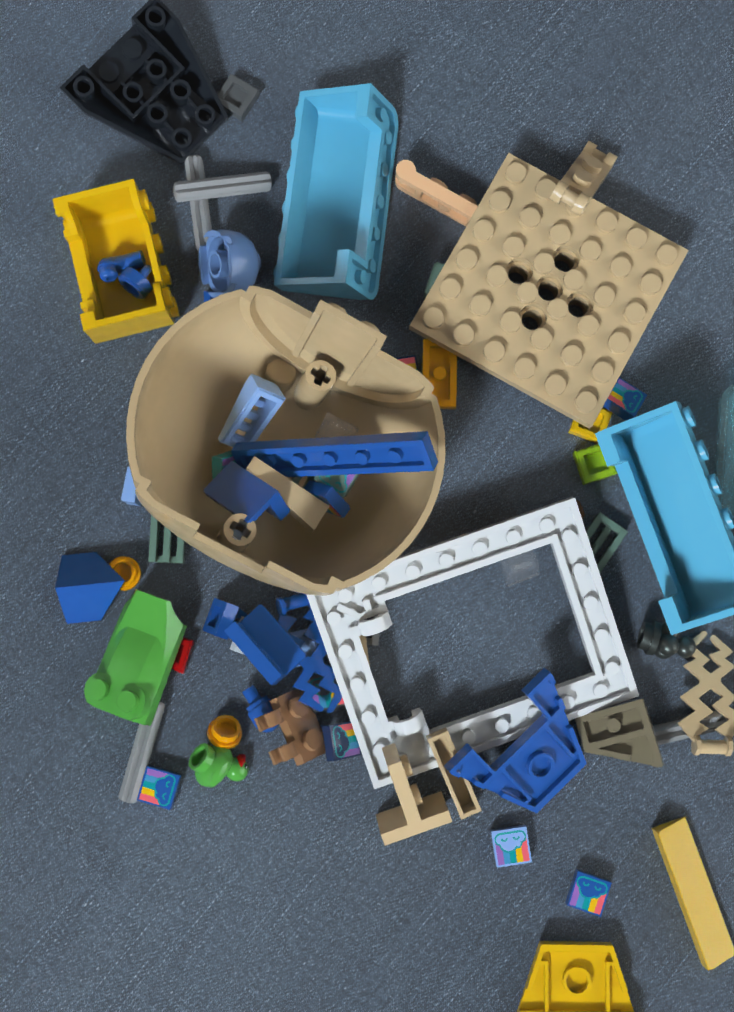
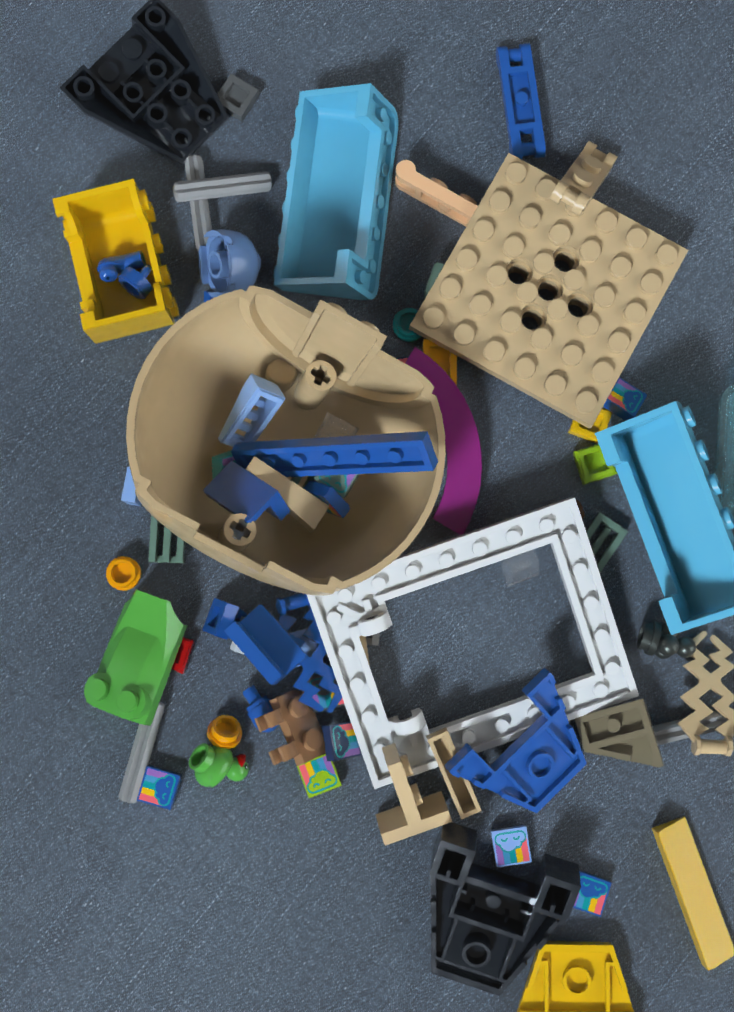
blue slope [55,552,125,624] -> none
none -> tile [297,753,342,798]
none -> teal plate [393,308,422,342]
none -> magenta tile [405,347,482,535]
none -> black wedge [430,822,581,996]
none -> blue plate [496,43,546,160]

